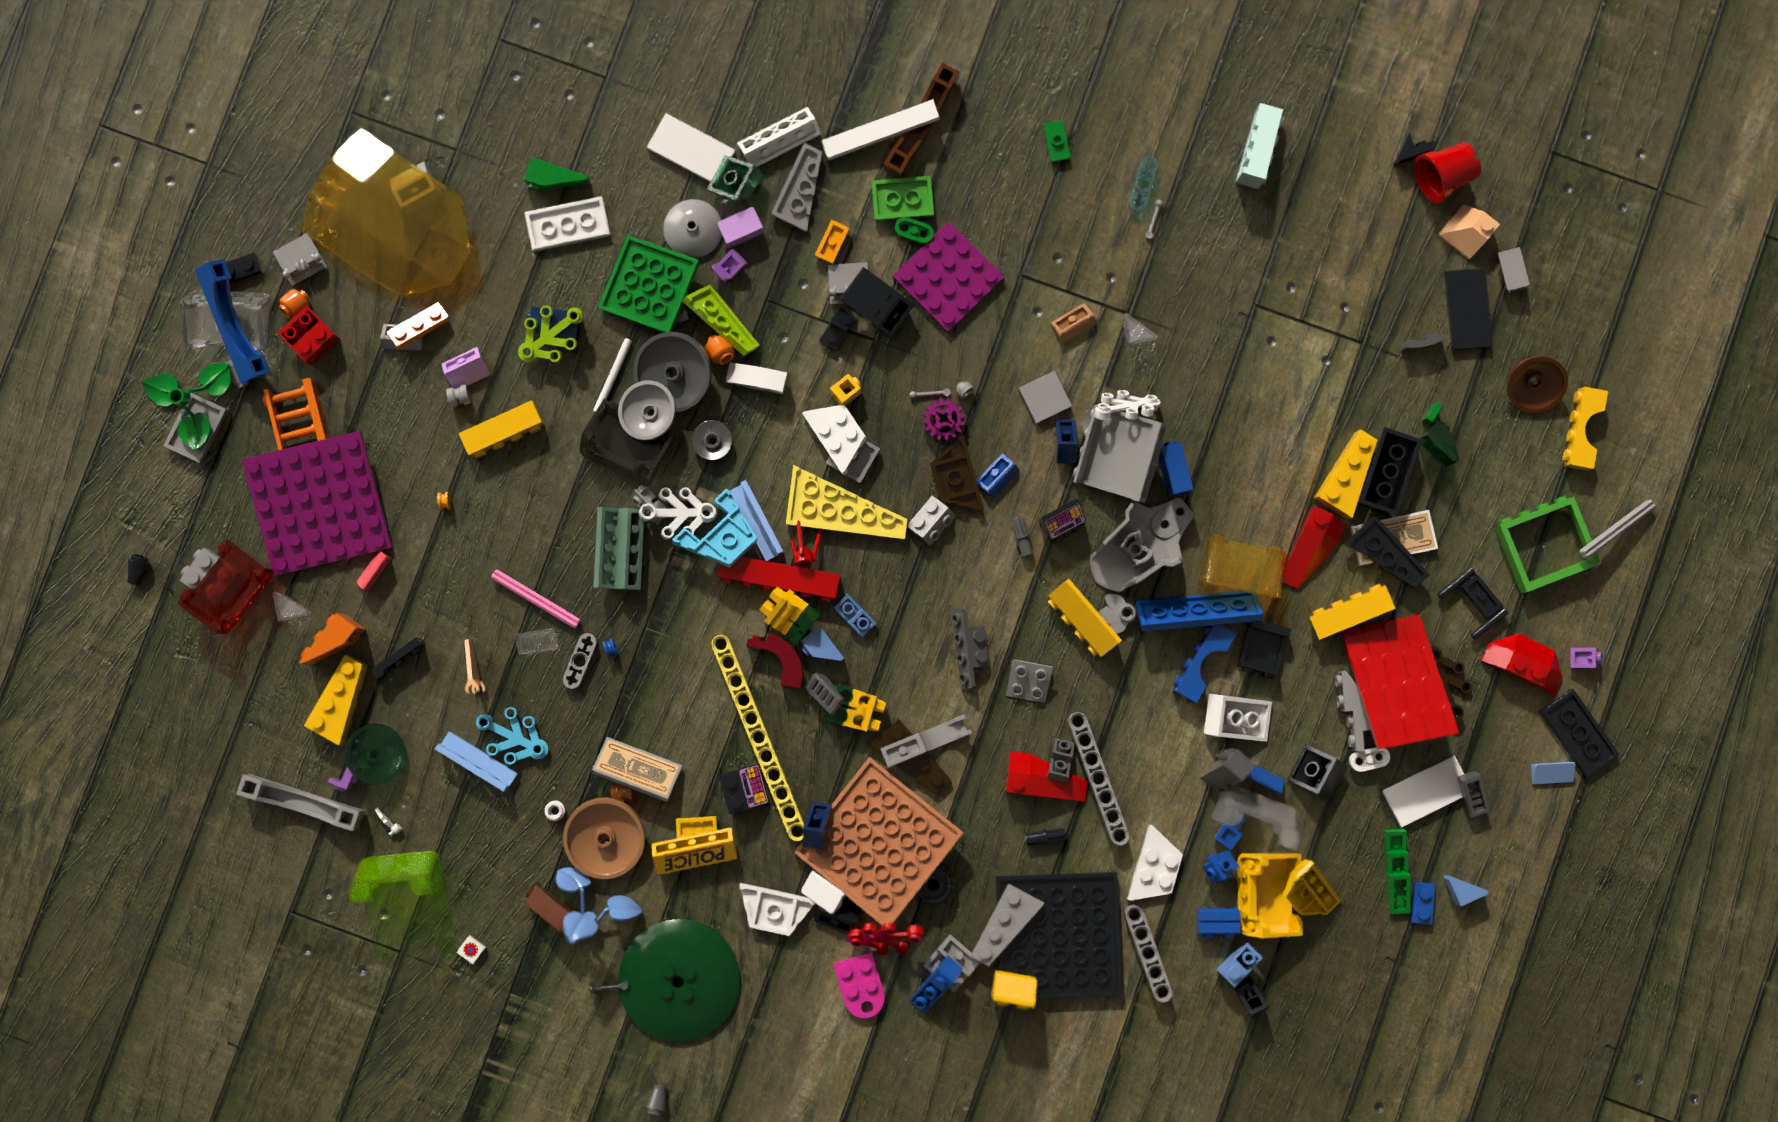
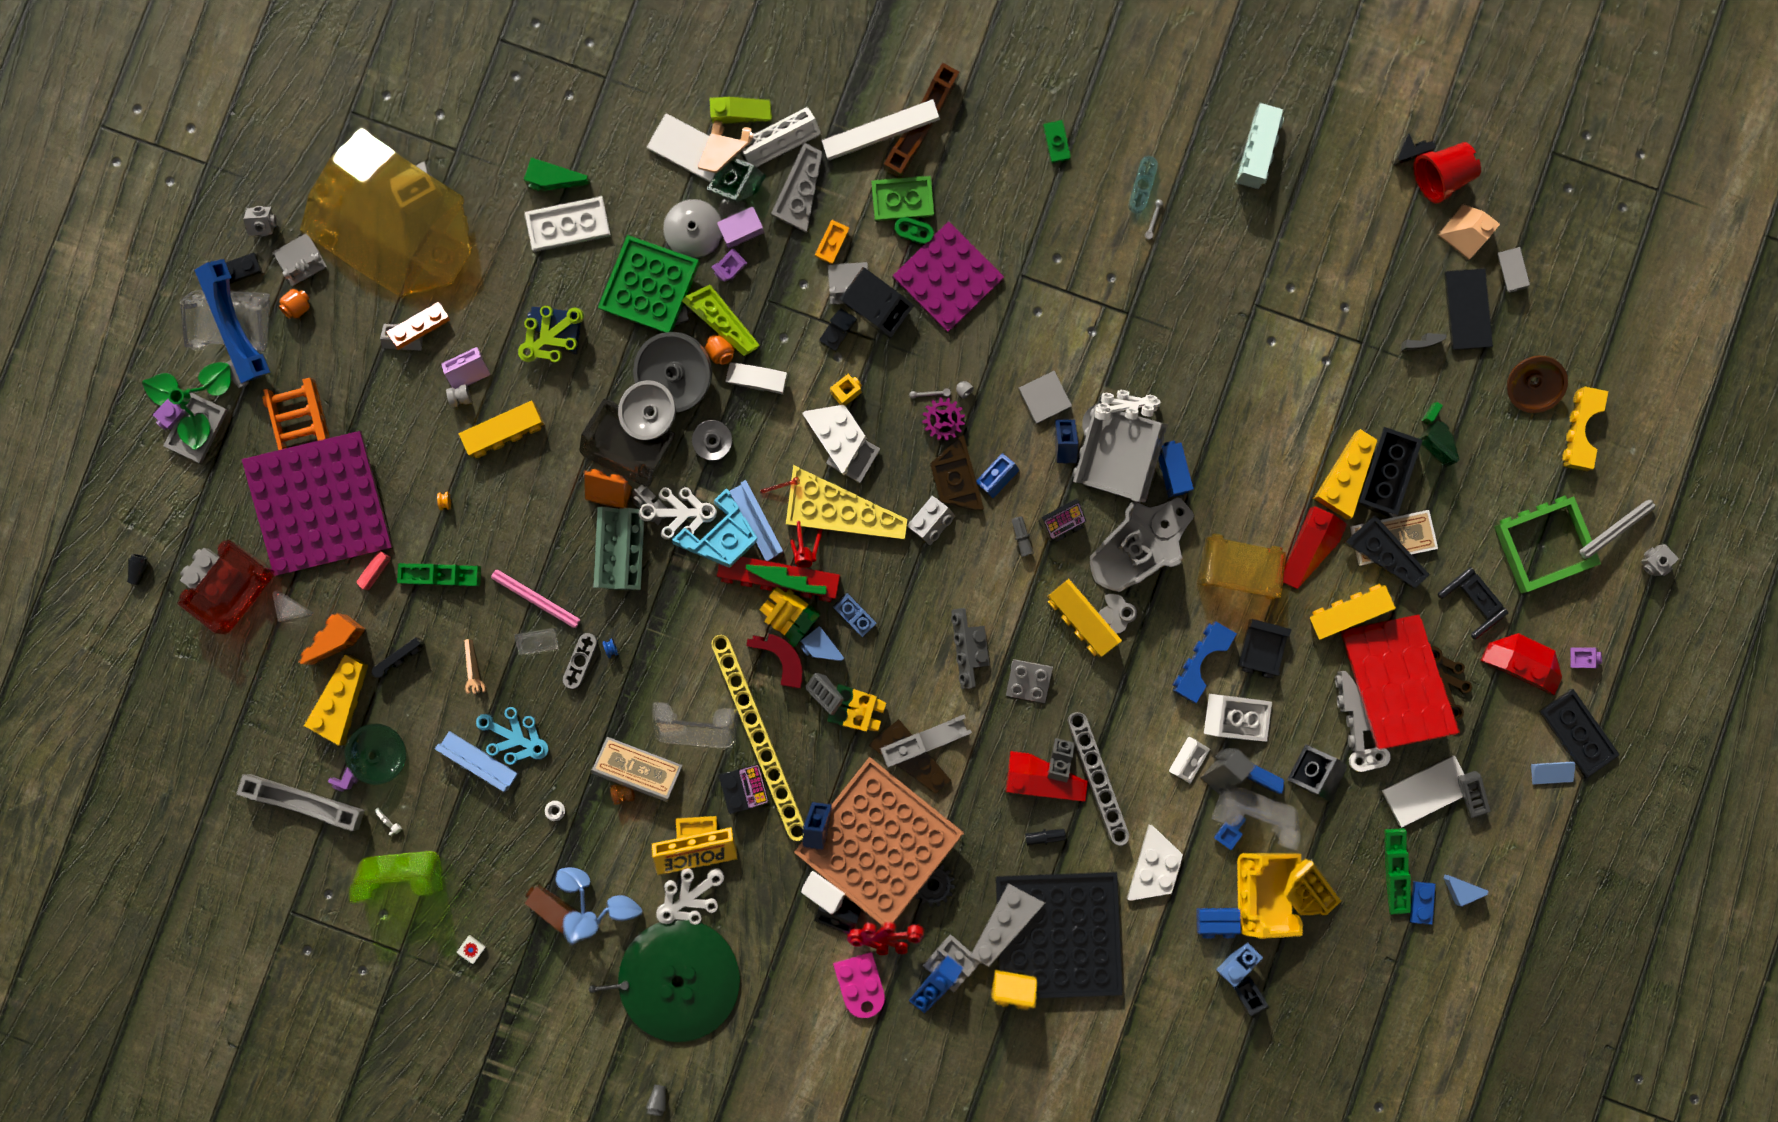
red slope [278,306,340,365] -> none
medium nougat dish [563,798,645,879] -> none
white bar [593,338,632,414] -> none
white wing [739,883,815,936] -> none
medium nougat slope [1051,303,1096,343] -> none
clear slope [1122,313,1159,347] -> none
light grey beam [1124,904,1172,1002] -> none
blue plate [1136,590,1263,632] -> none
blue brick [1202,850,1239,883] -> none
none -> medium lavender bracket [153,399,186,430]
none -> light grey brick [243,206,277,236]
none -> green slope [397,563,481,586]
none -> orange slope [585,469,632,509]
none -> clear windscreen [652,702,738,748]
none -> white plant [656,868,724,925]
none -> light nougat flag [698,121,753,173]
none -> lime slope [710,97,771,124]
none -> green slope [746,565,827,595]
none -> clear red piece [760,477,800,493]
none -> white slope [1169,737,1210,784]
none -> light grey brick [1641,544,1679,576]

